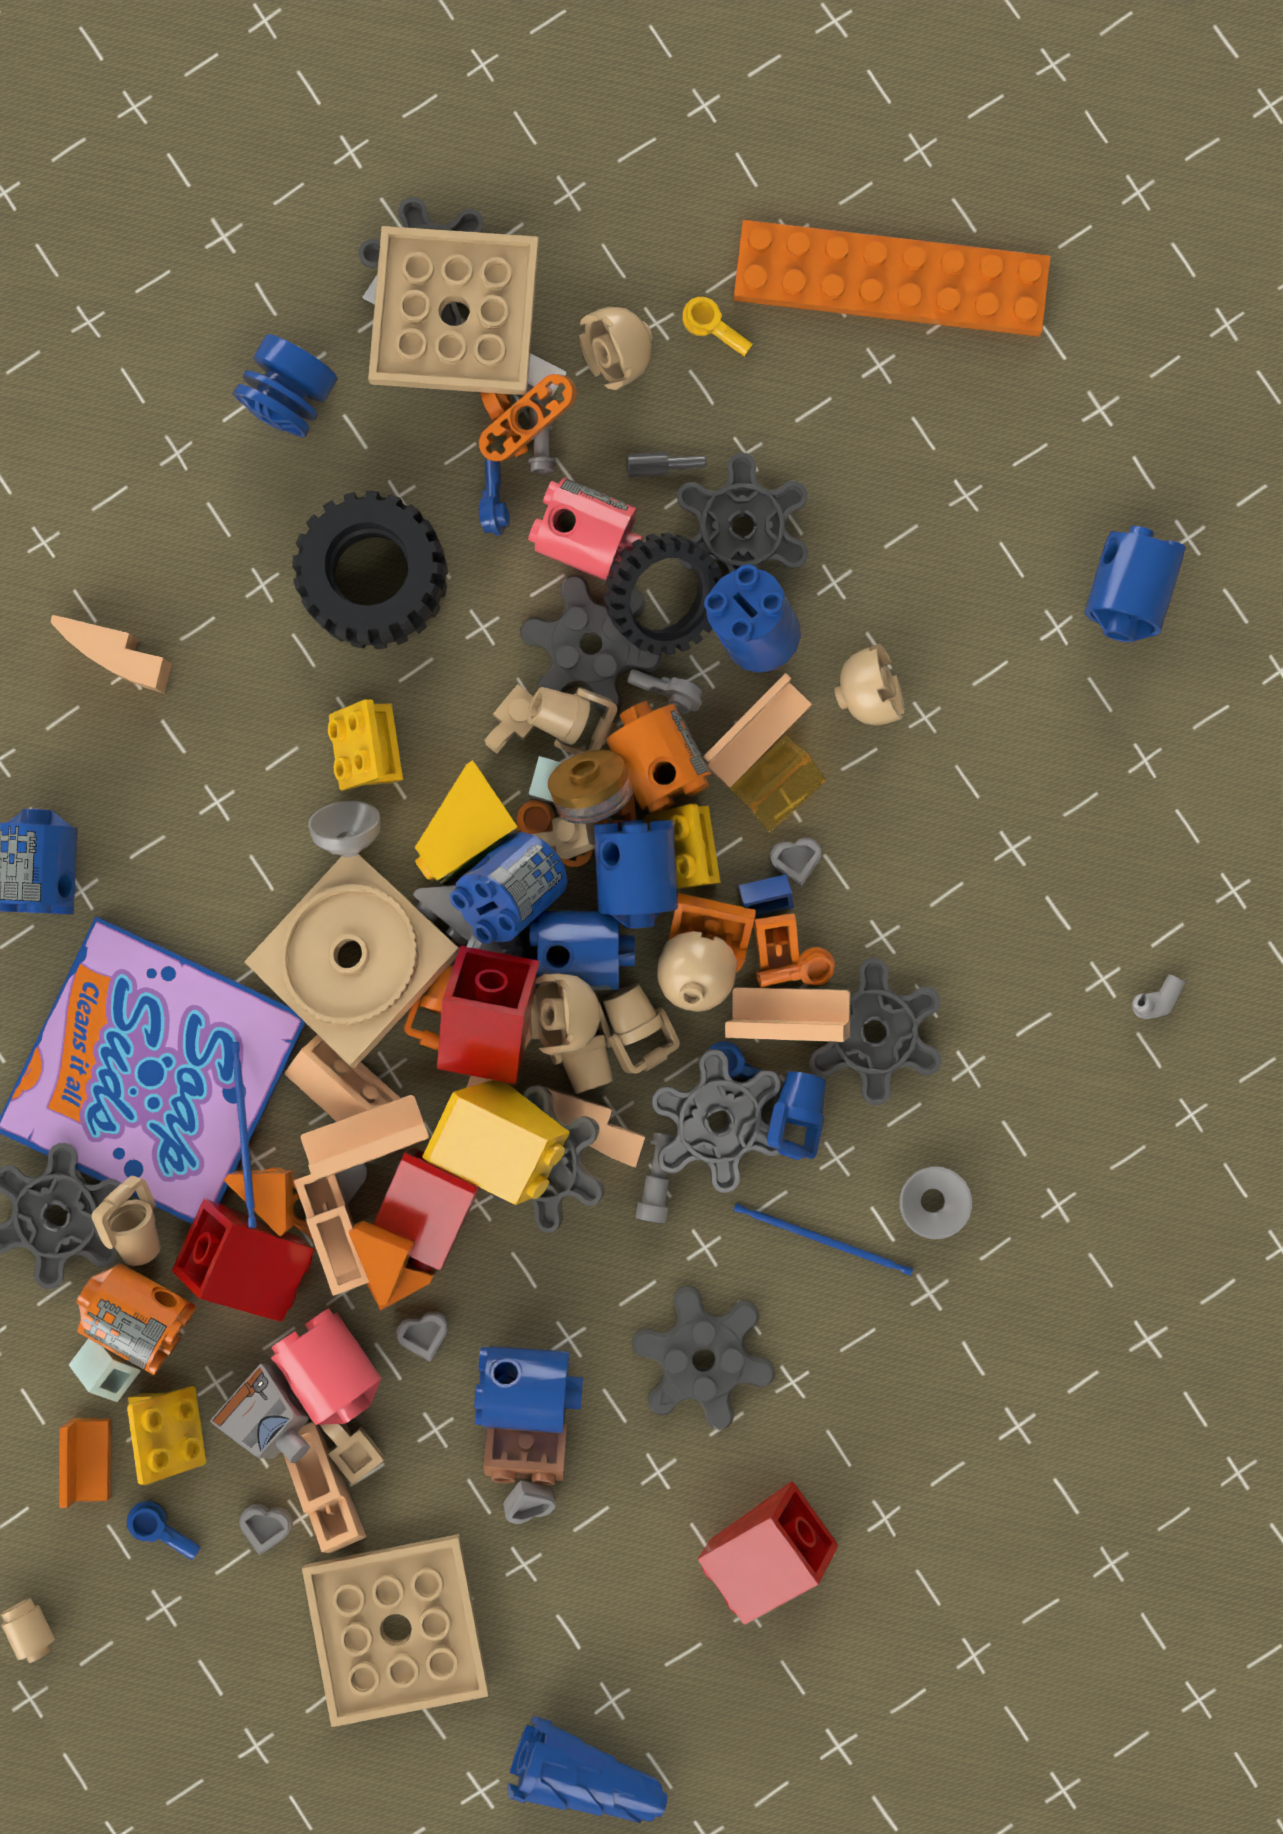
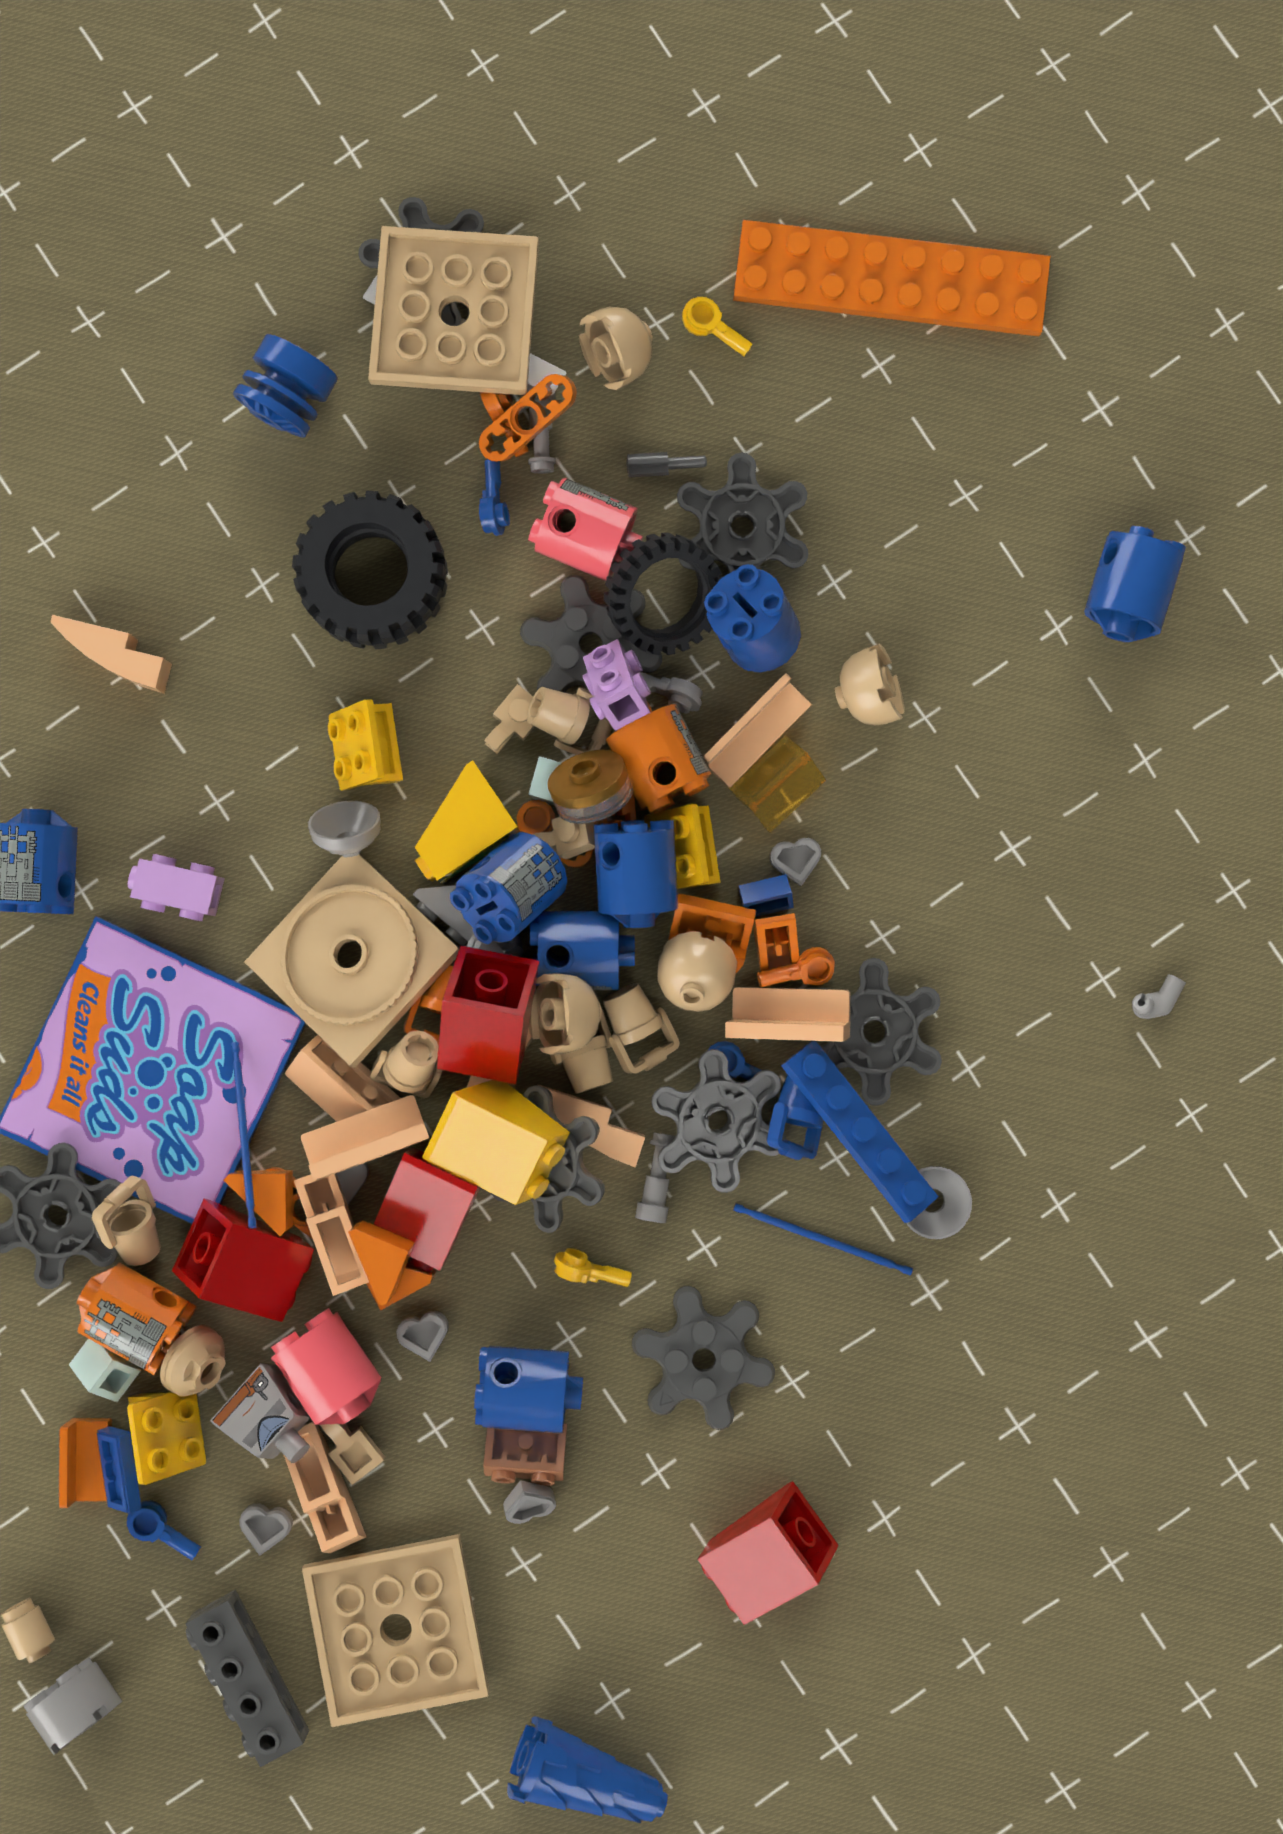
none -> light grey brick [24,1657,123,1755]
none -> blue plate [97,1426,142,1514]
none -> lavender brick [128,854,224,921]
none -> tan piece [160,1325,226,1396]
none -> dark grey brick [185,1589,309,1767]
none -> tan piece [370,1030,442,1098]
none -> yellow plate [554,1248,632,1287]
none -> lavender brick [582,639,651,731]
none -> blue plate [781,1041,939,1223]

